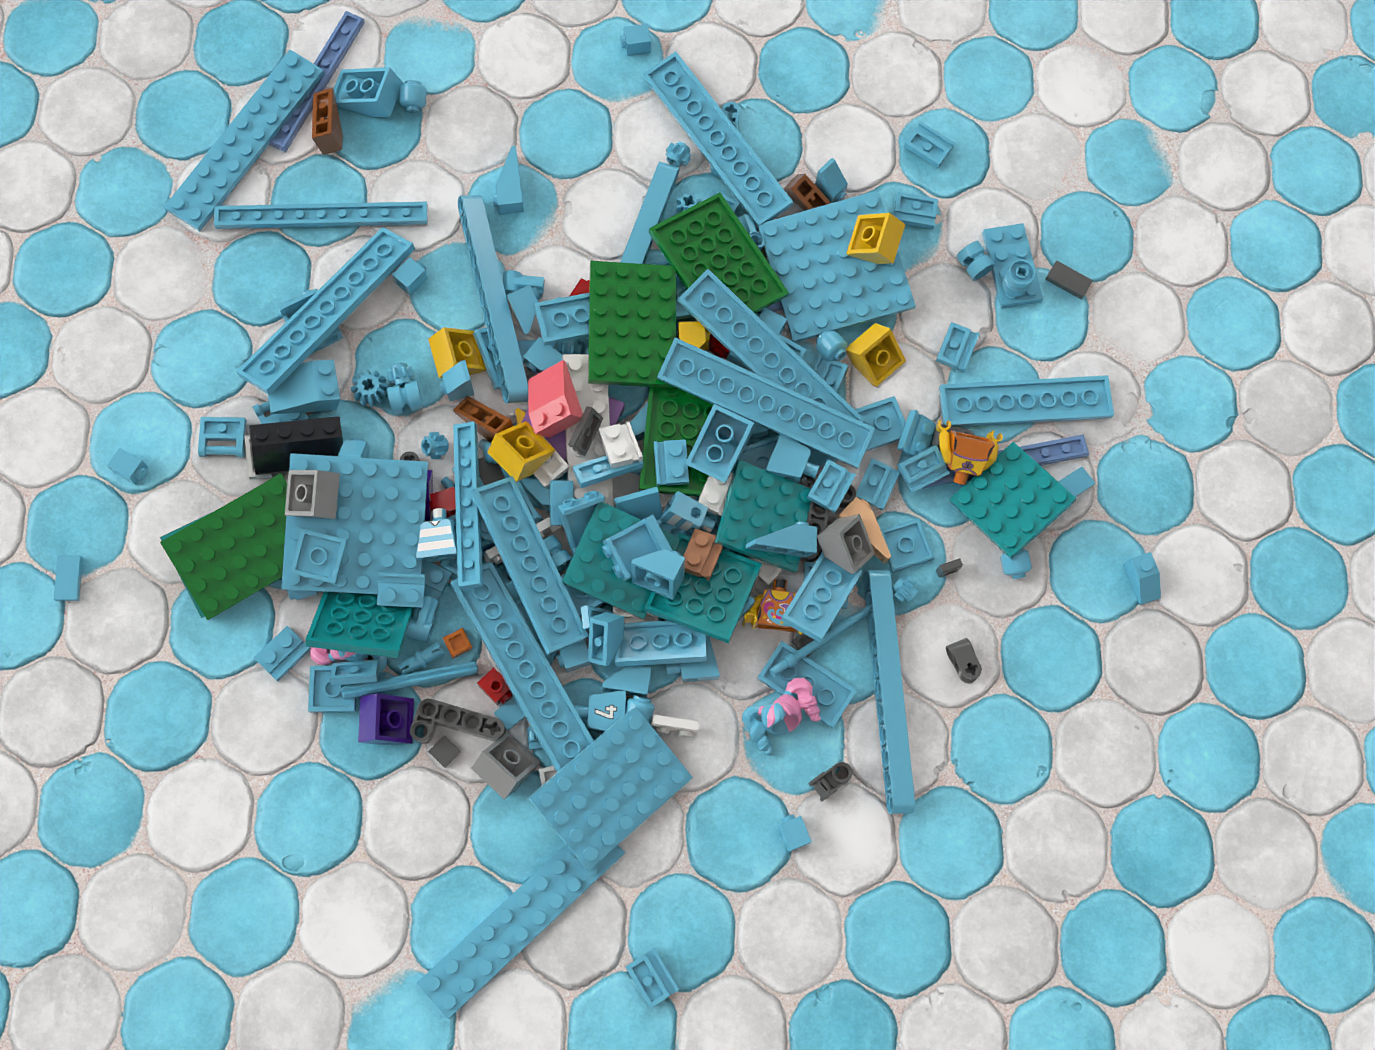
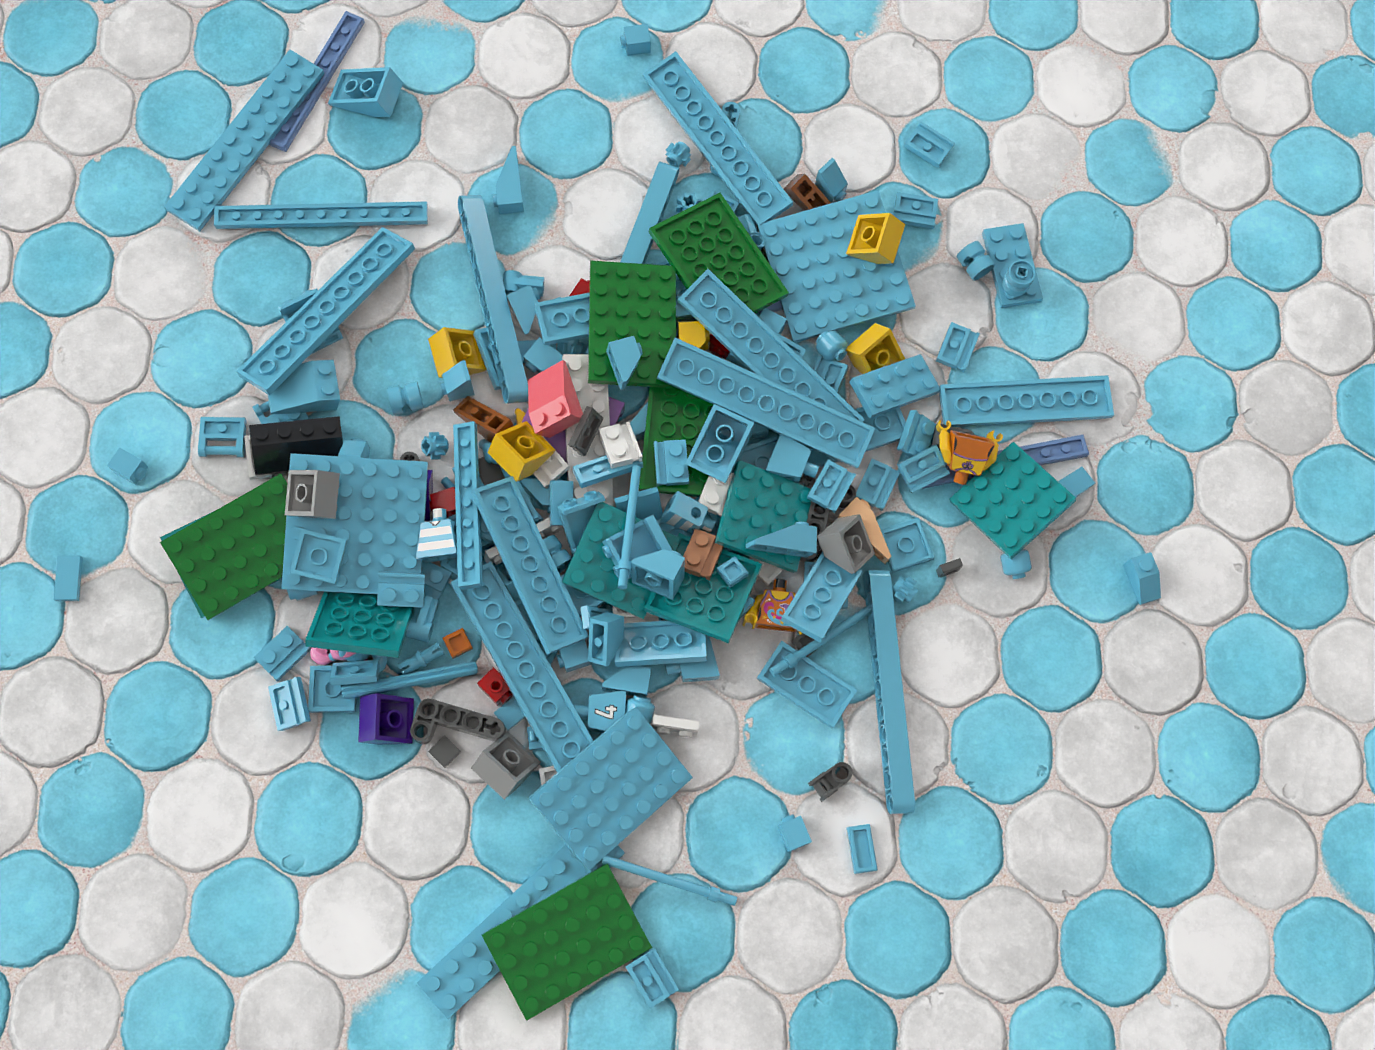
dark orange slope [312,88,343,155] -> none
medium azure gear [351,369,389,408] -> none
medium azure gear [387,362,415,388] -> none
medium azure brick [392,257,428,296] -> none
medium azure head [399,80,427,113] -> none
hair [742,678,821,756] -> none
dark grey piece [946,638,982,683] -> none
dark grey tile [1045,260,1093,300] -> none
none -> medium azure plate [268,677,311,731]
none -> green plate [481,864,652,1021]
none -> medium azure bar [601,855,737,906]
none -> medium azure slope [606,336,643,391]
none -> medium azure bar [617,465,641,589]
none -> medium azure tile [717,556,748,588]
none -> medium azure tile [846,824,878,874]
none -> medium azure plate [849,354,940,419]

